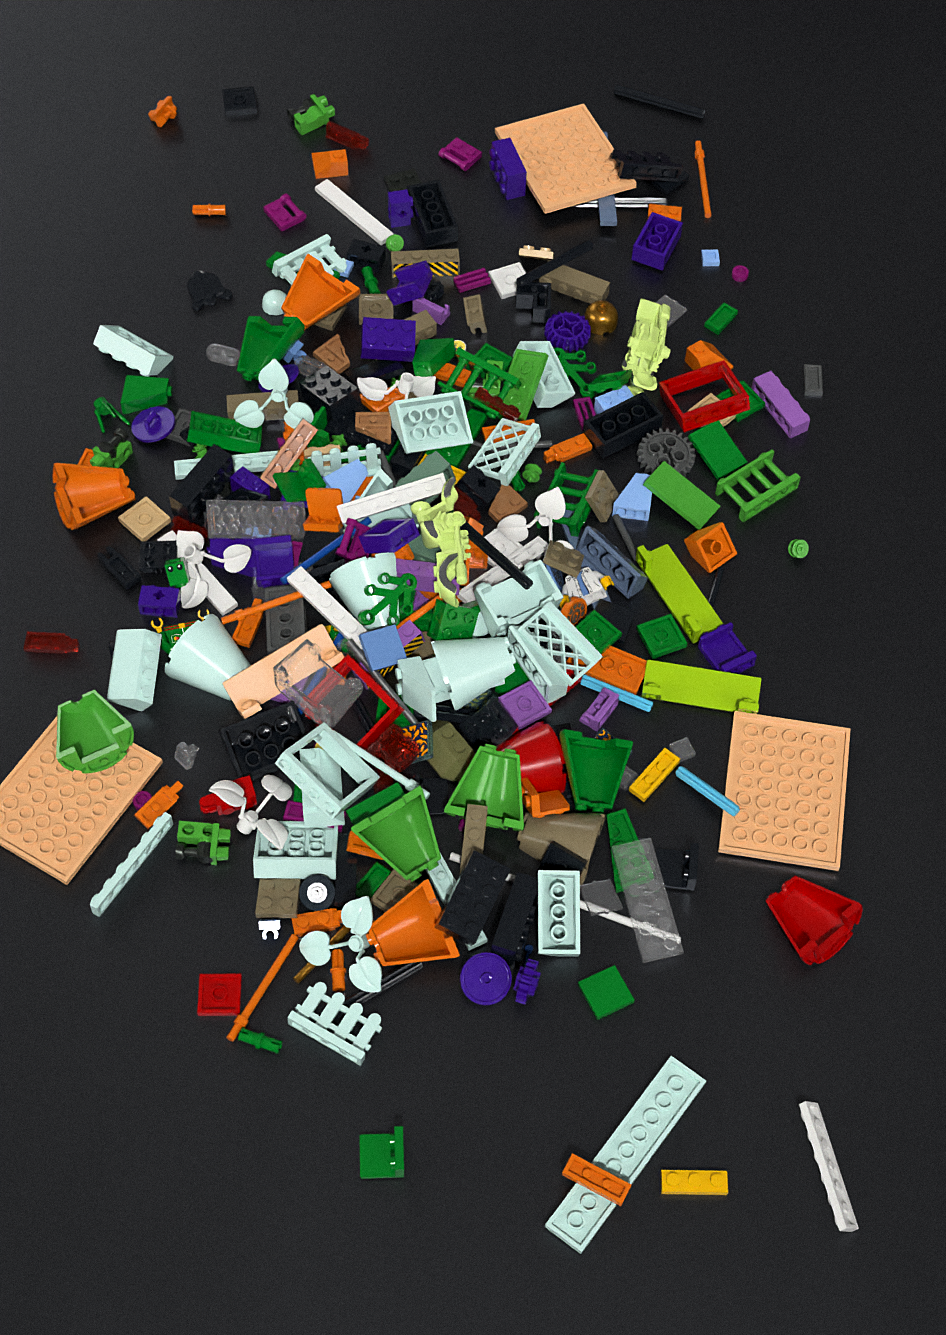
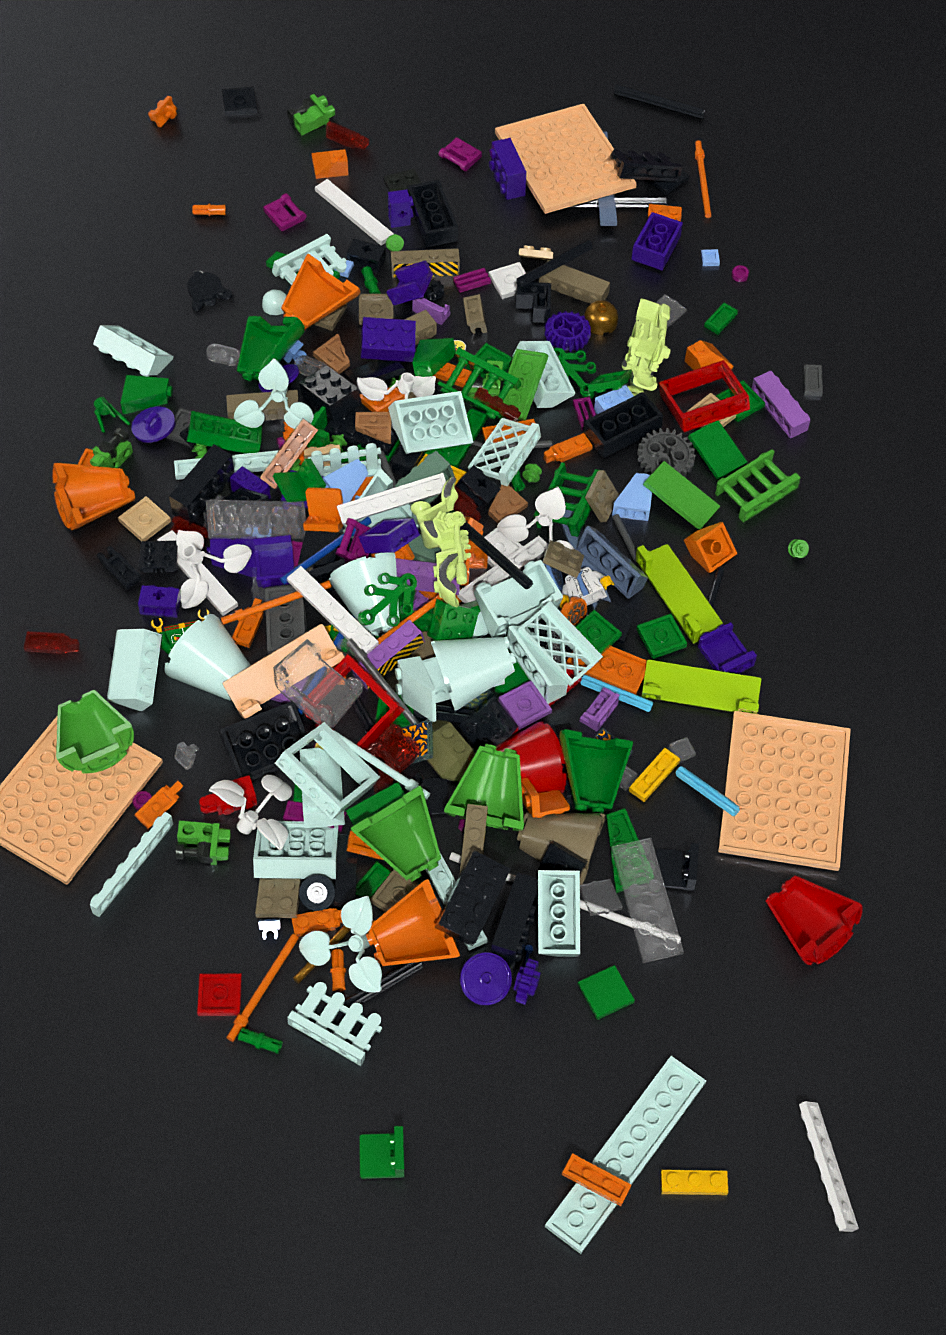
green brick [165,557,190,588] -> none
medium blue tile [358,624,407,672] -> none

